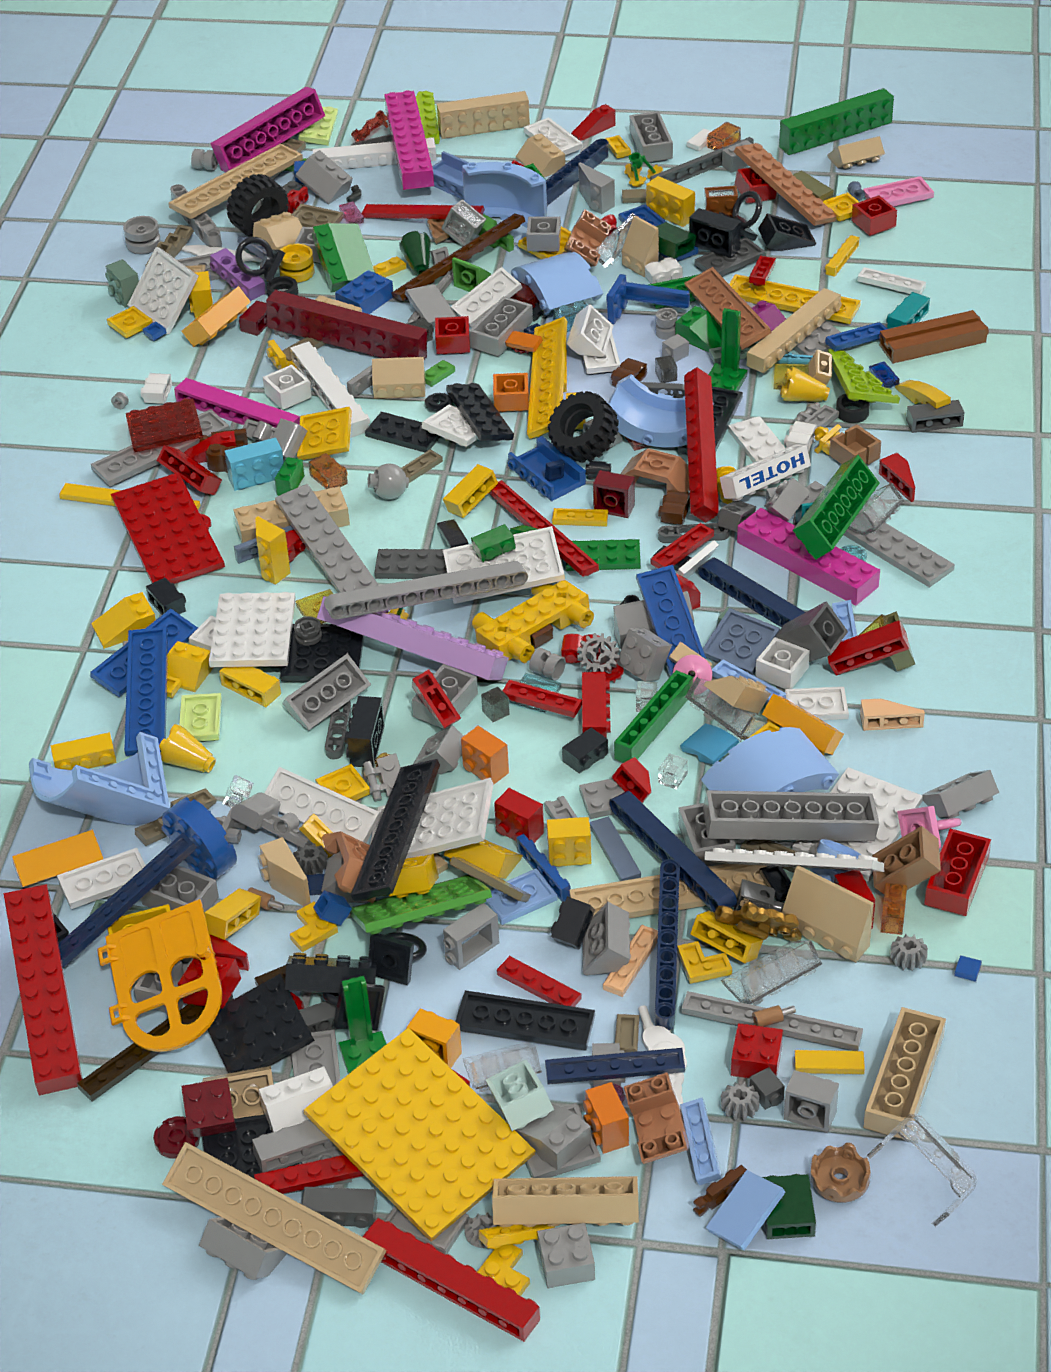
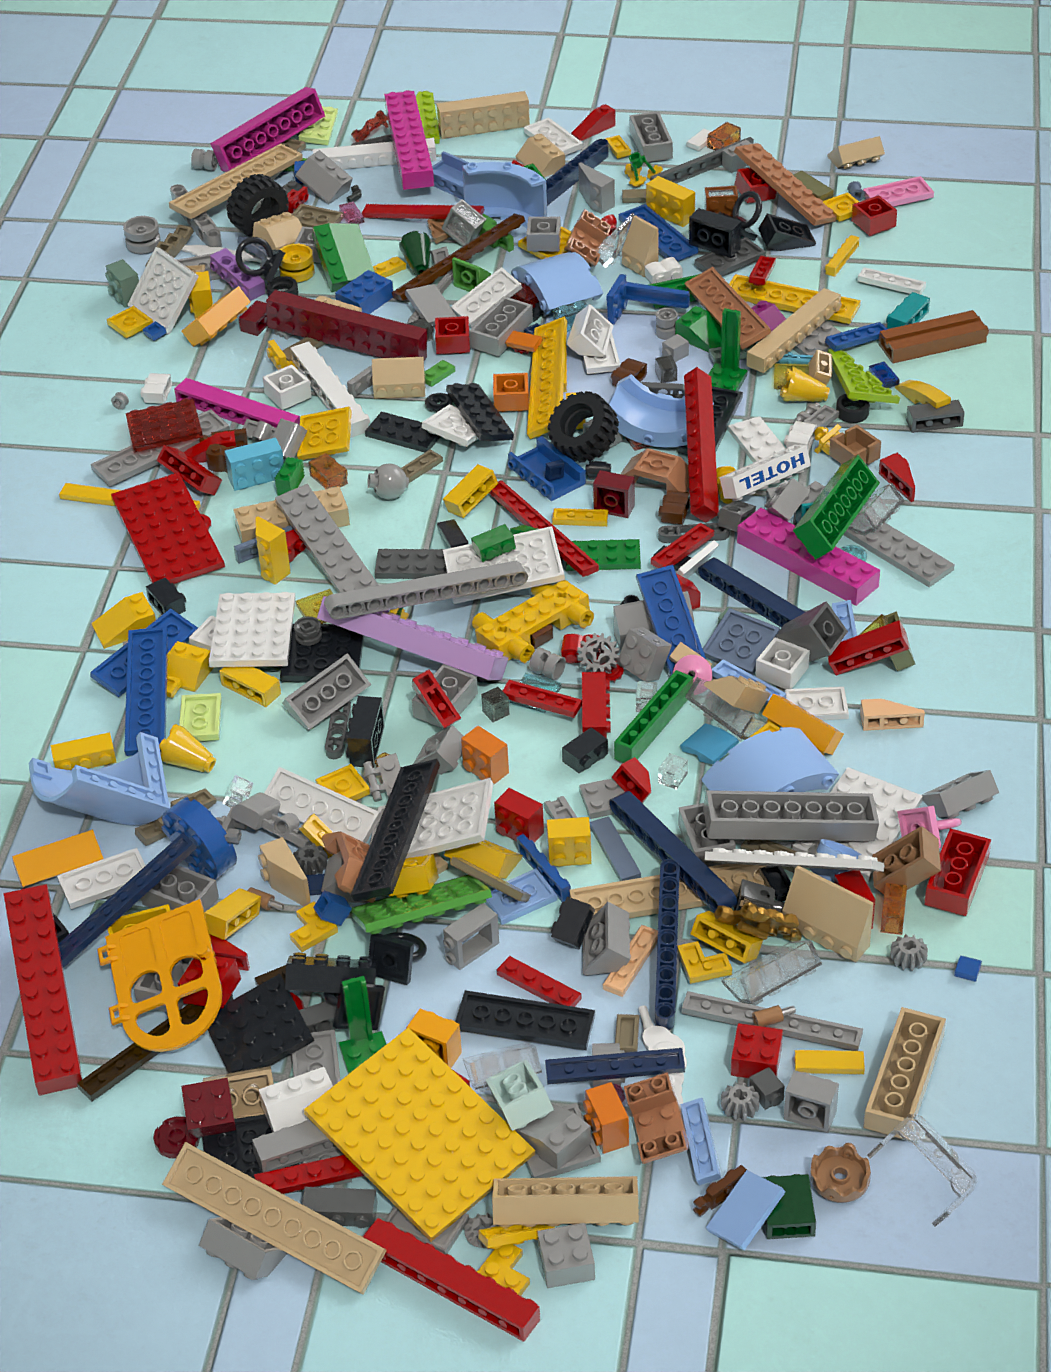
dark green brick [656,222,696,259] -> none
green brick [779,88,894,156] -> none

